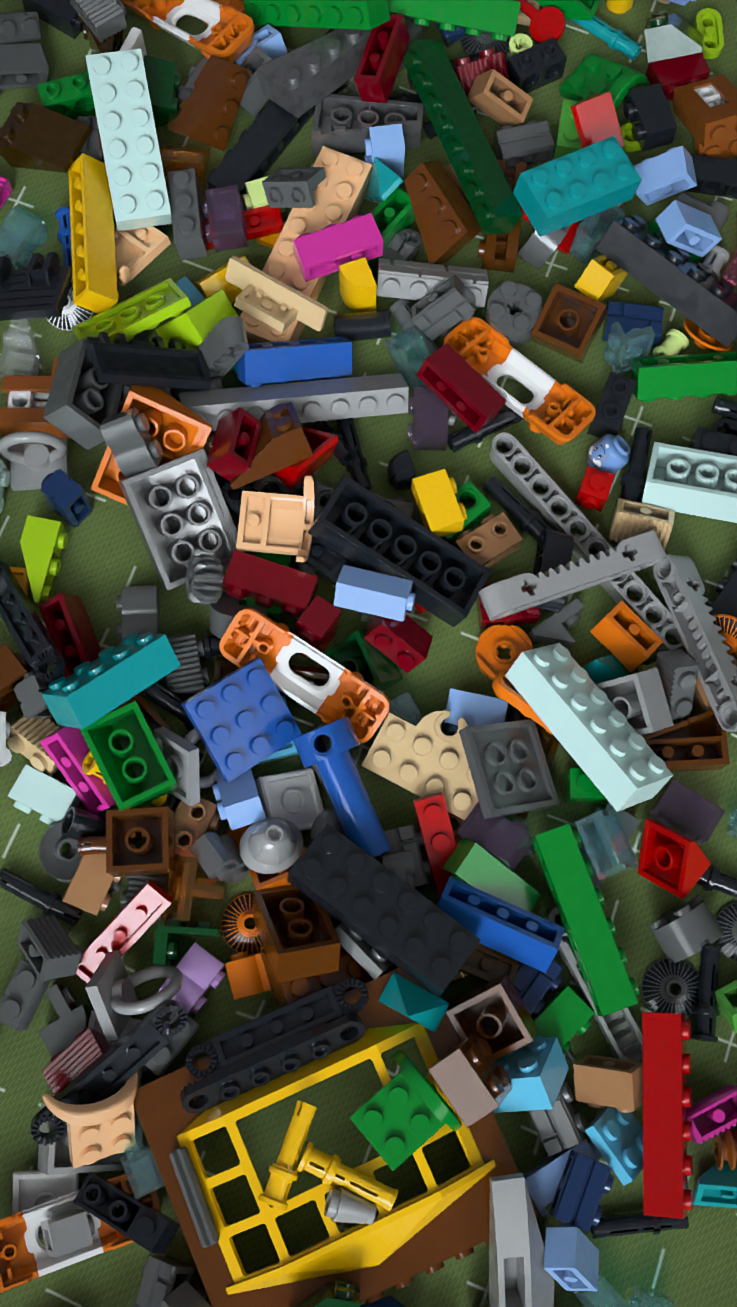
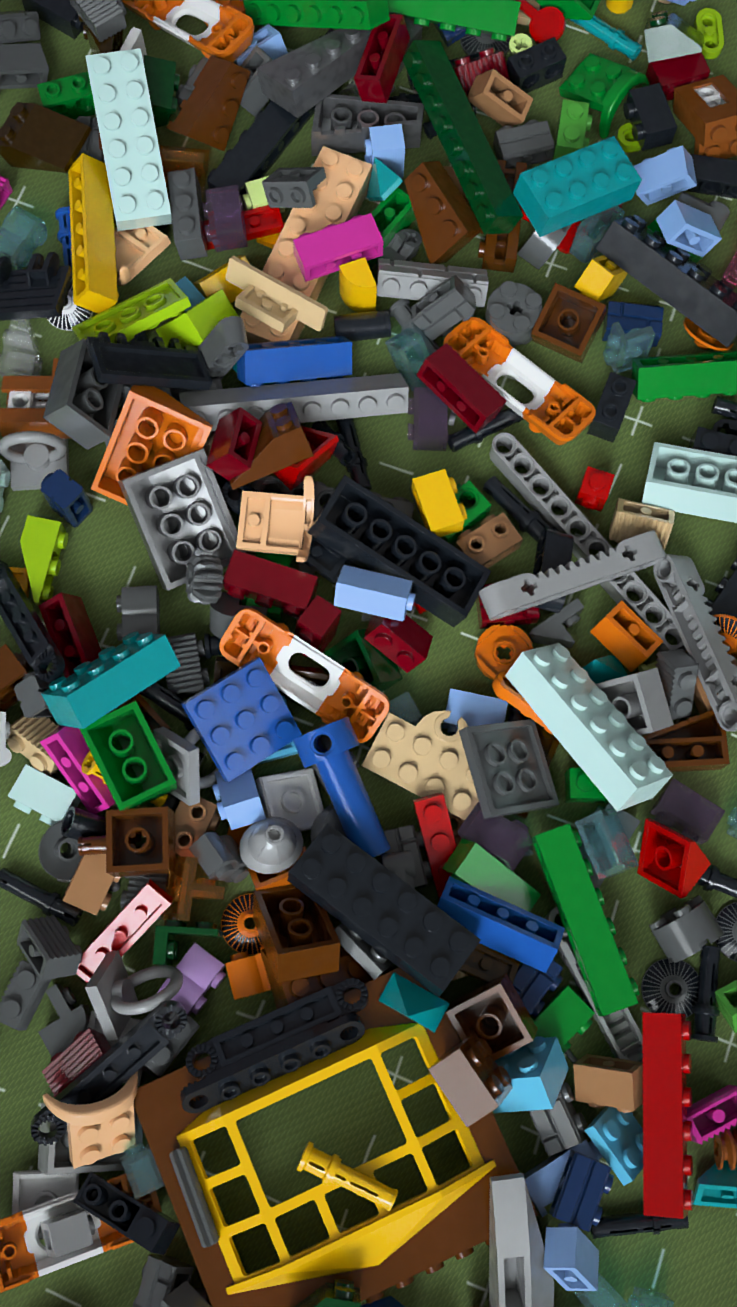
dark grey brick [99,407,163,478] -> none
yellow pin [258,1100,317,1210] -> none
light grey cone [324,1187,377,1225] -> none
green piece [349,1050,462,1171] -> none
black piece [387,449,417,490] -> none
slope [571,91,625,148] -> none
medium blue head [587,434,630,474] -> none
black pin [615,427,653,507] -> none
yellowish green bush [653,329,689,357] -> none
light grey bush [703,245,730,280] -> none

